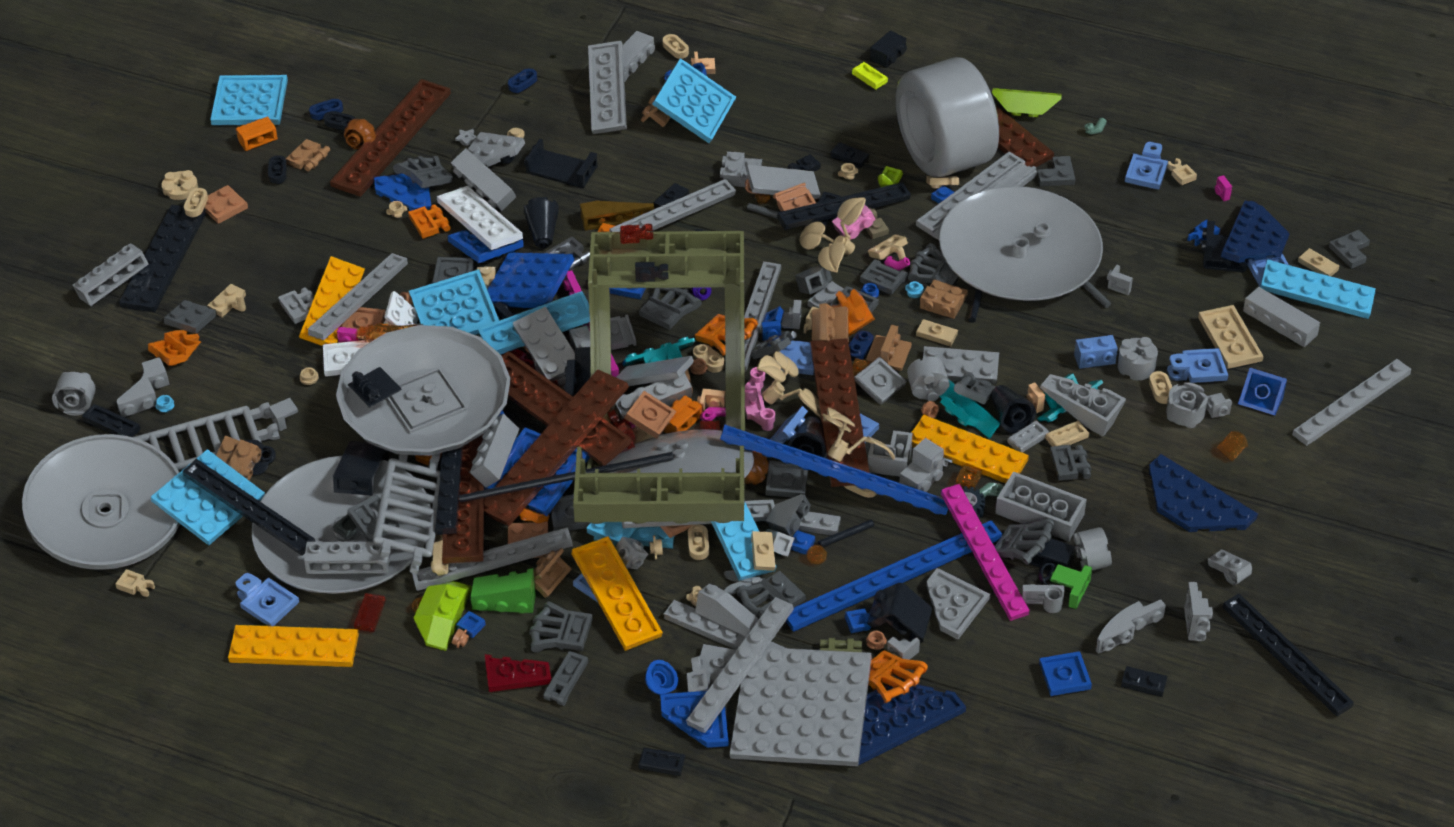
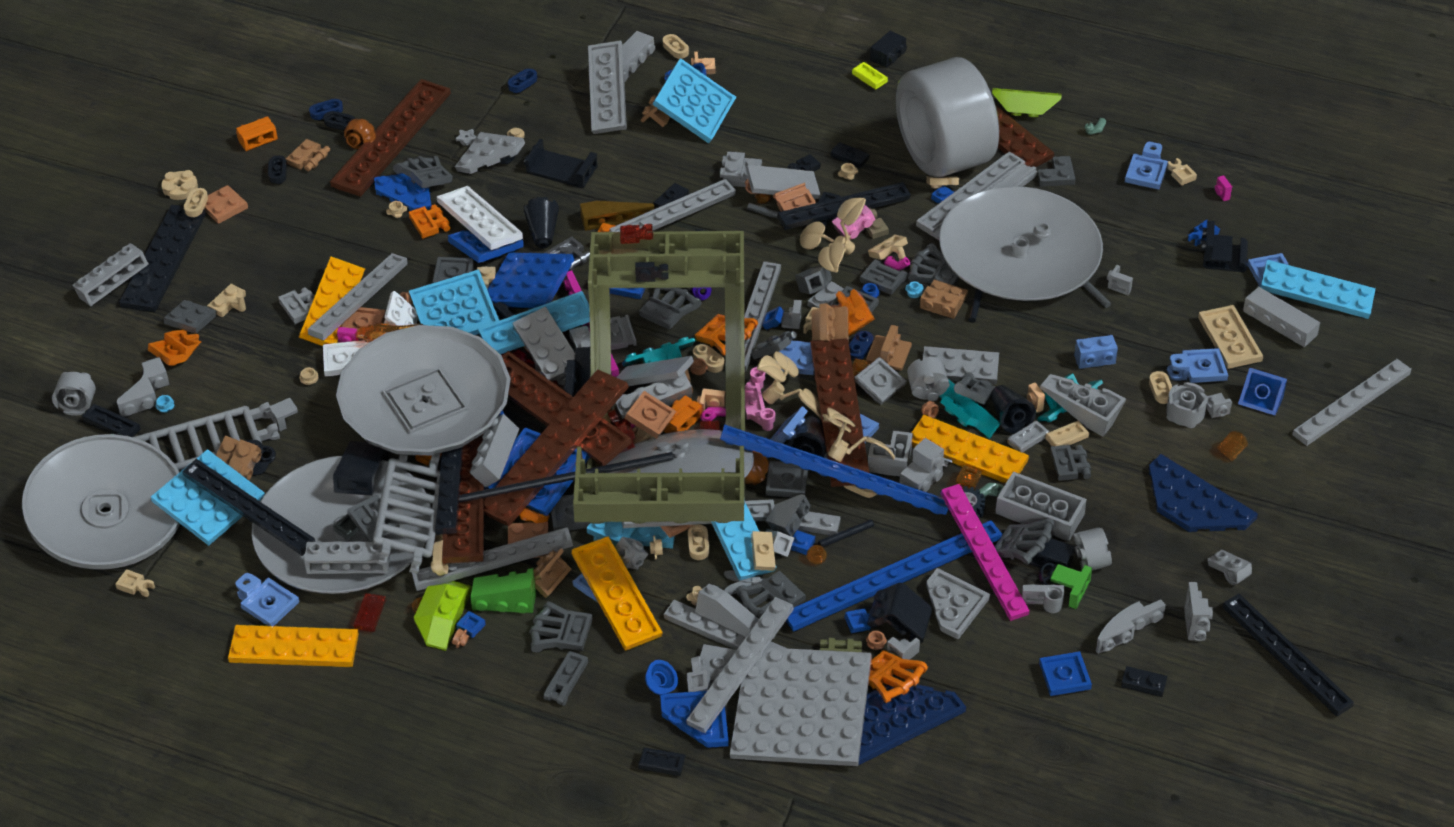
medium azure plate [211,75,288,125] -> none
black hinge [348,367,402,408] -> none
light grey brick [451,148,516,212] -> none
dark red wing [485,654,551,692] -> none
blue plate [761,320,781,341] -> none
lime plate [878,166,903,188] -> none
tan plate [916,319,958,347] -> none
light grey brick [1117,337,1158,380] -> none
dark blue plate [1221,200,1290,263] -> none
tan plate [1298,248,1339,276] -> none
dark grey plate [1329,230,1370,269] -> none

